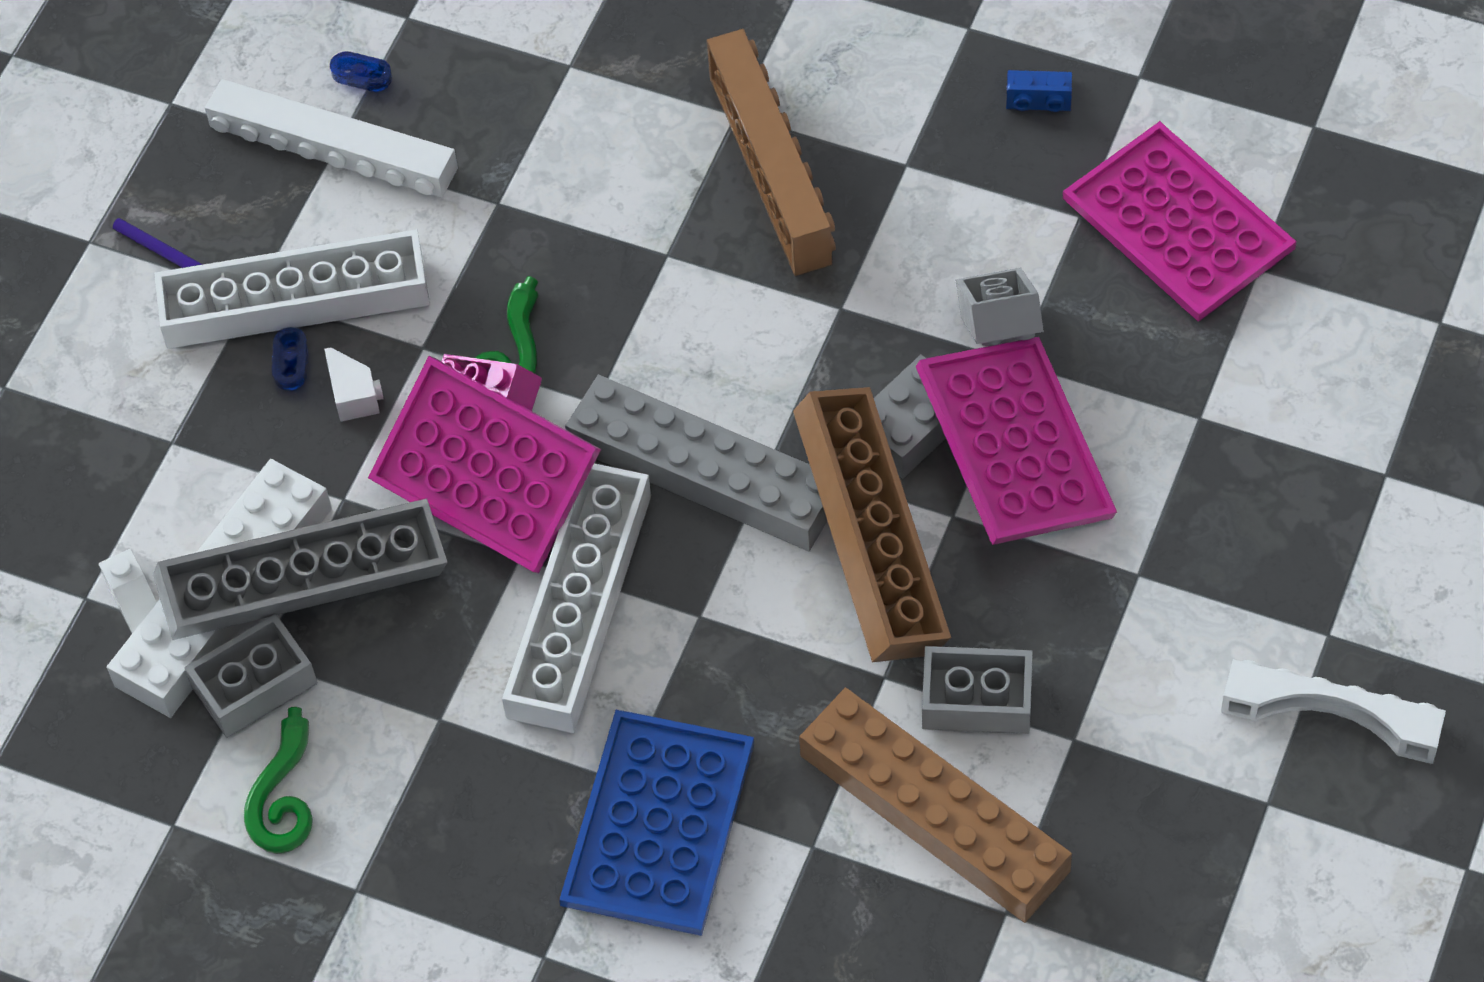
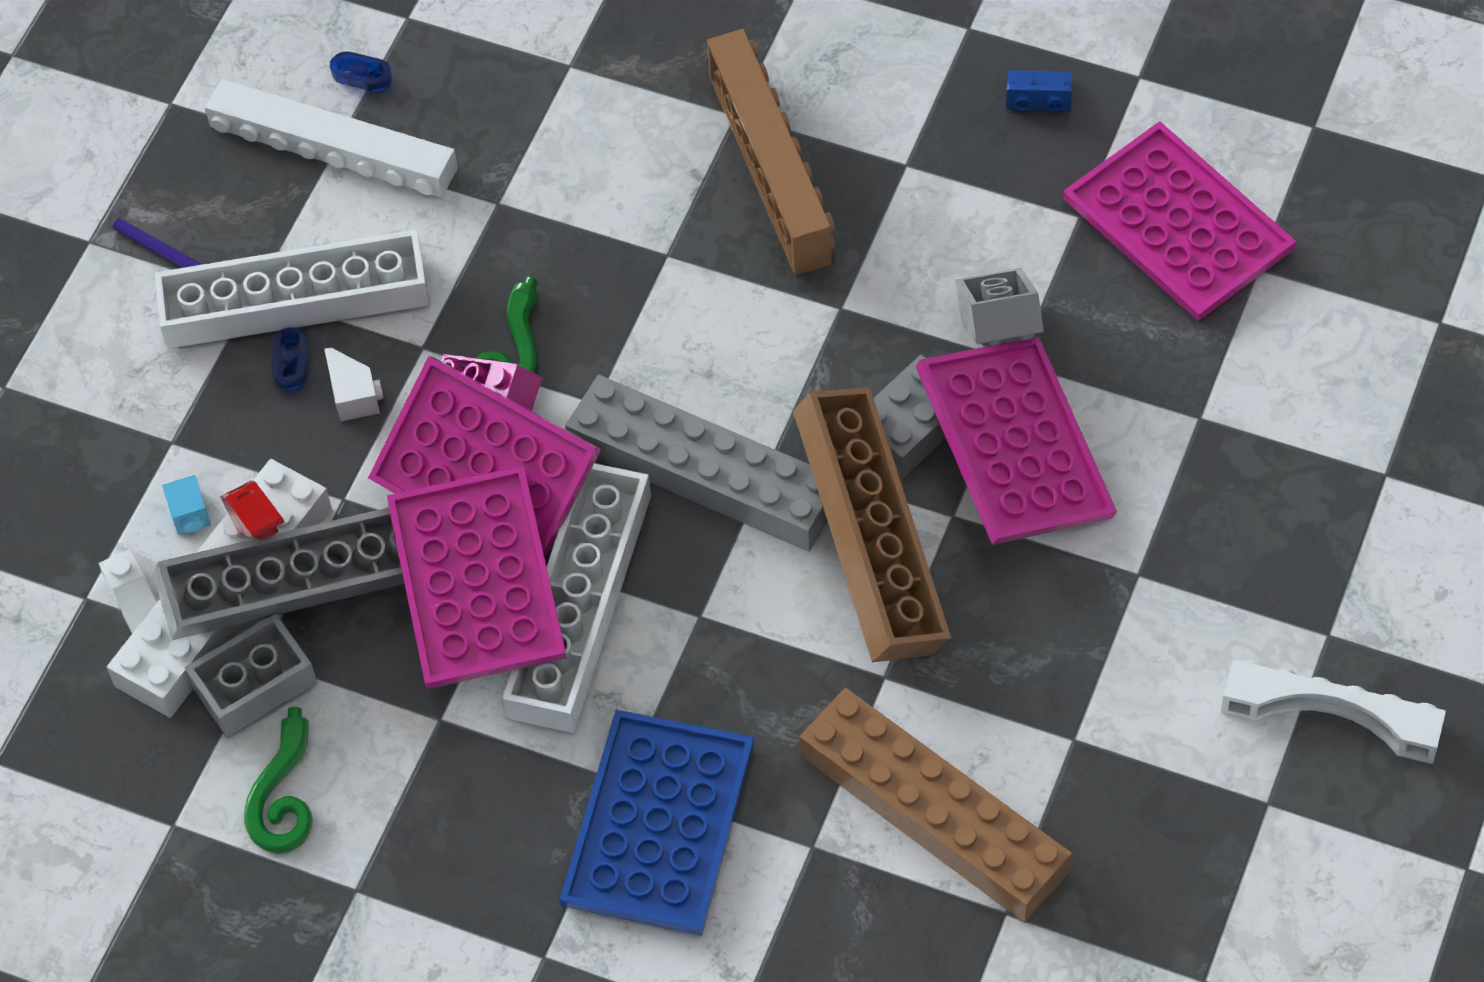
light grey brick [922,646,1032,734] -> none
none -> medium azure brick [162,475,211,535]
none -> red slope [220,481,285,541]
none -> dark pink plate [387,465,567,689]

